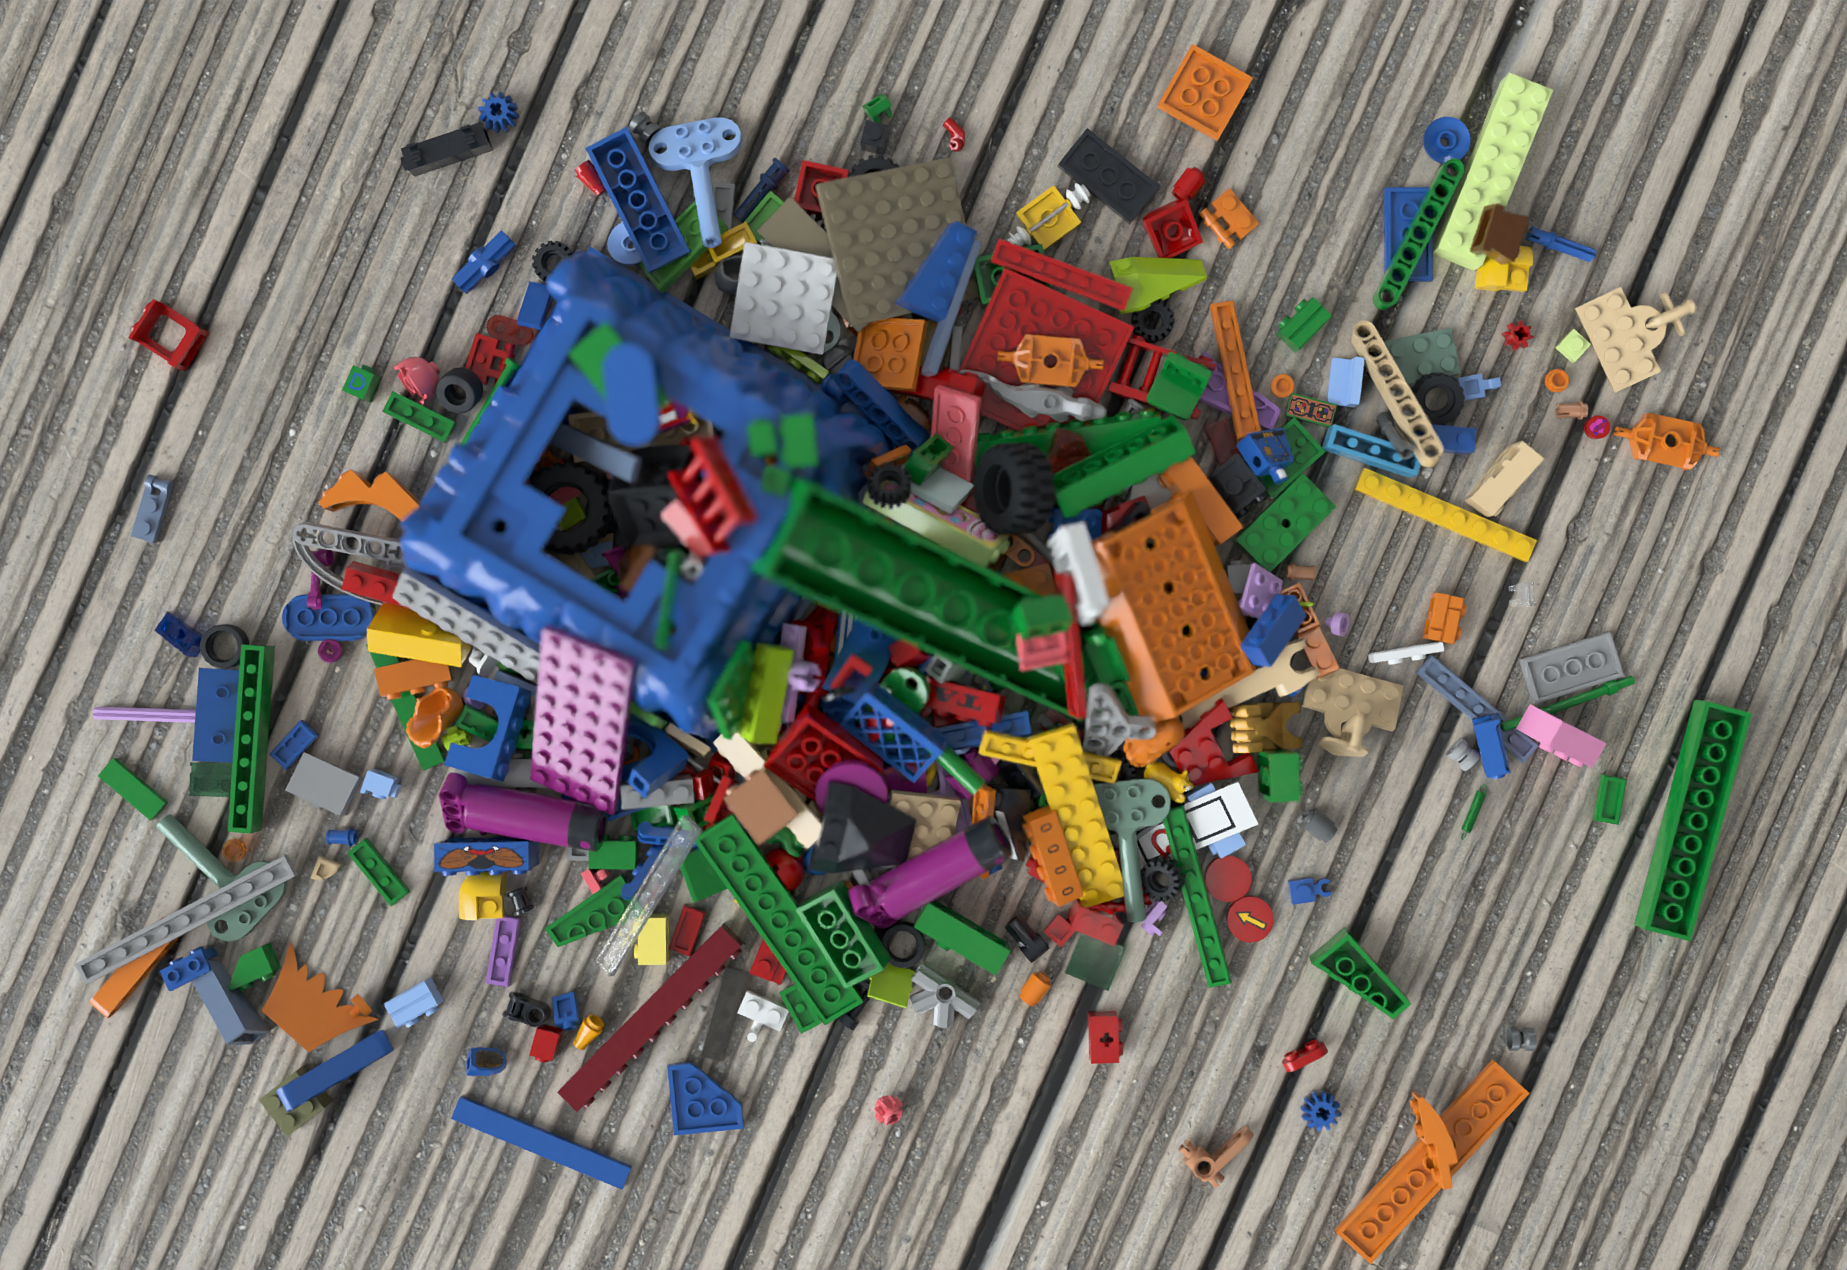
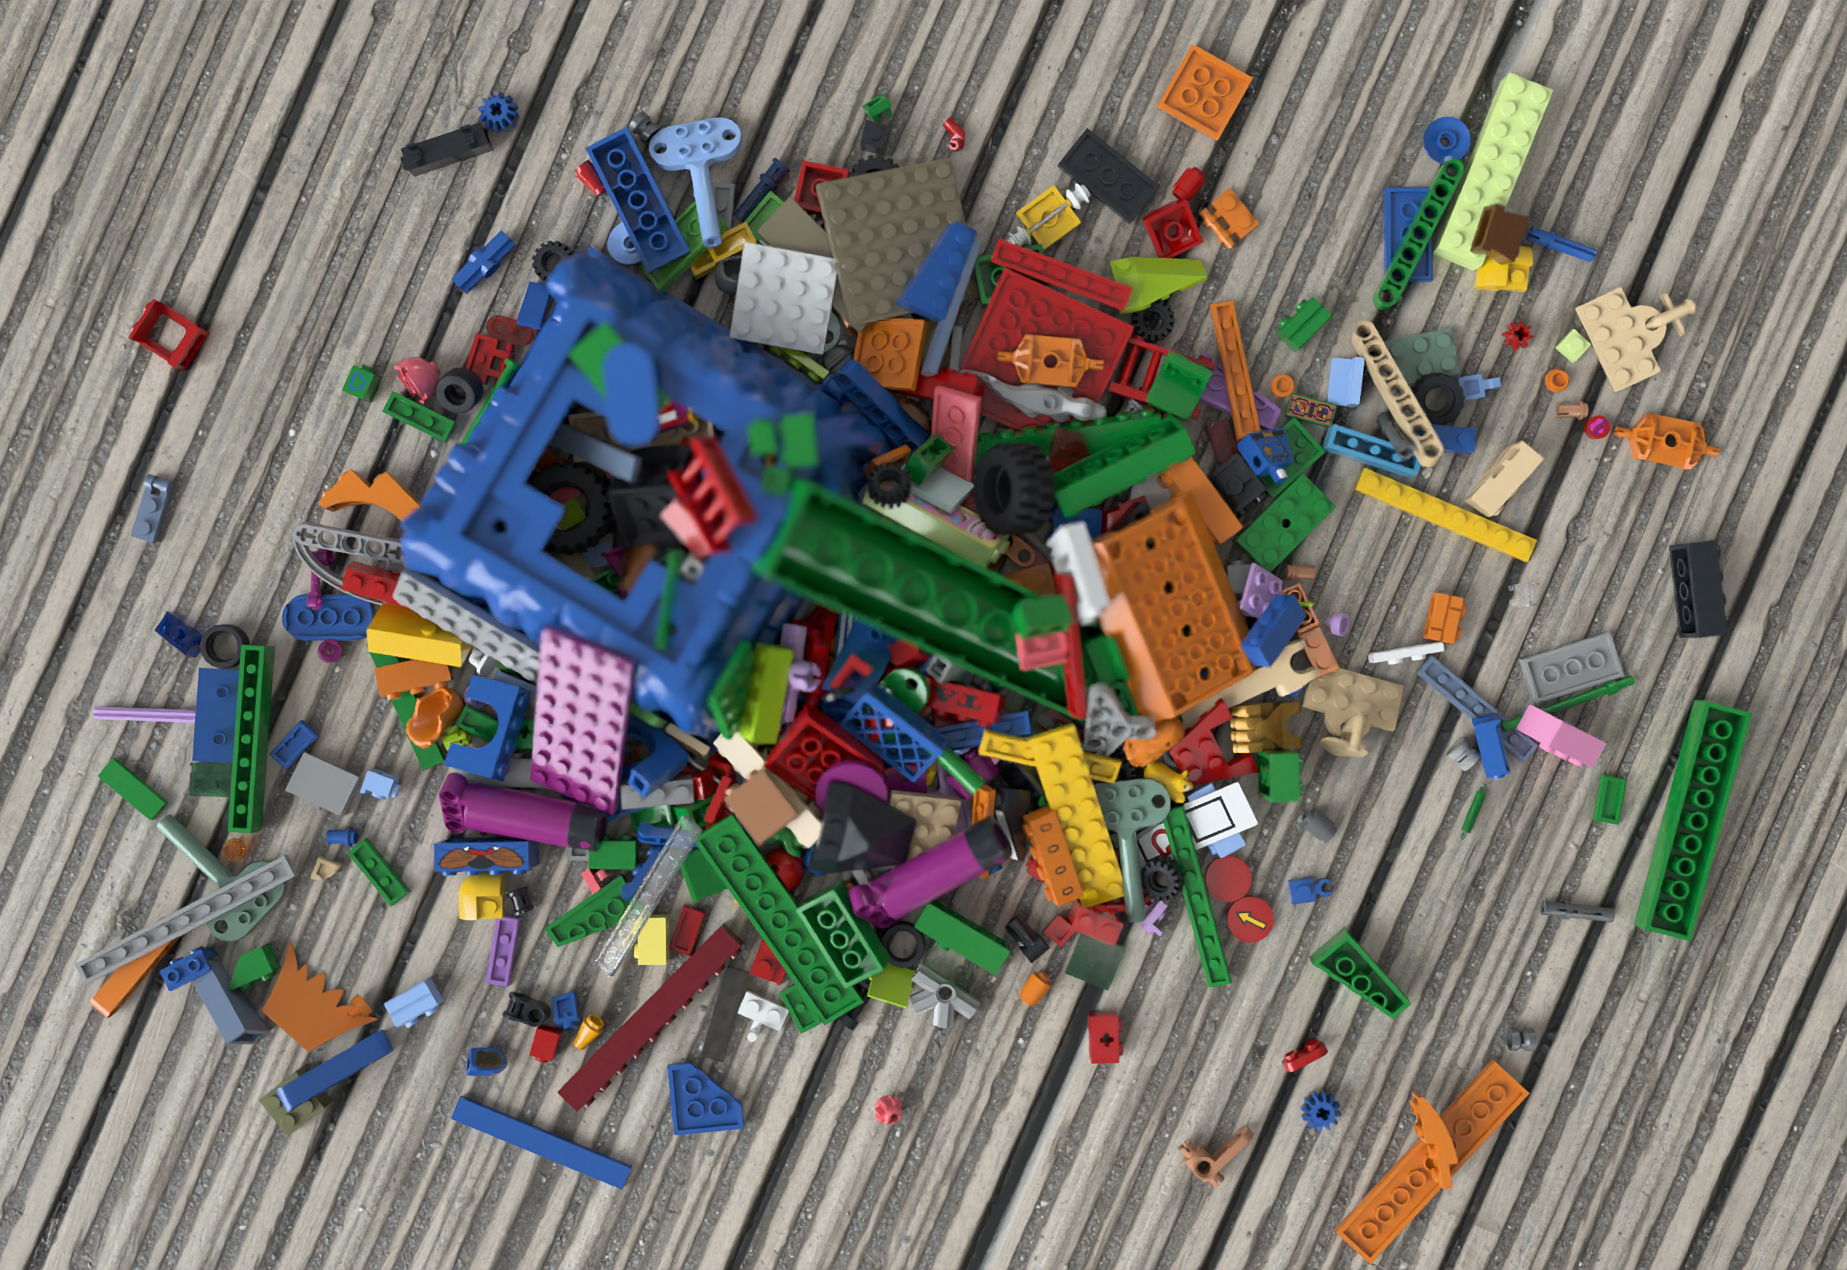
green tile [1081,626,1107,645] -> none
none -> dark grey pin [1540,900,1615,923]
none -> black brick [1669,540,1729,638]

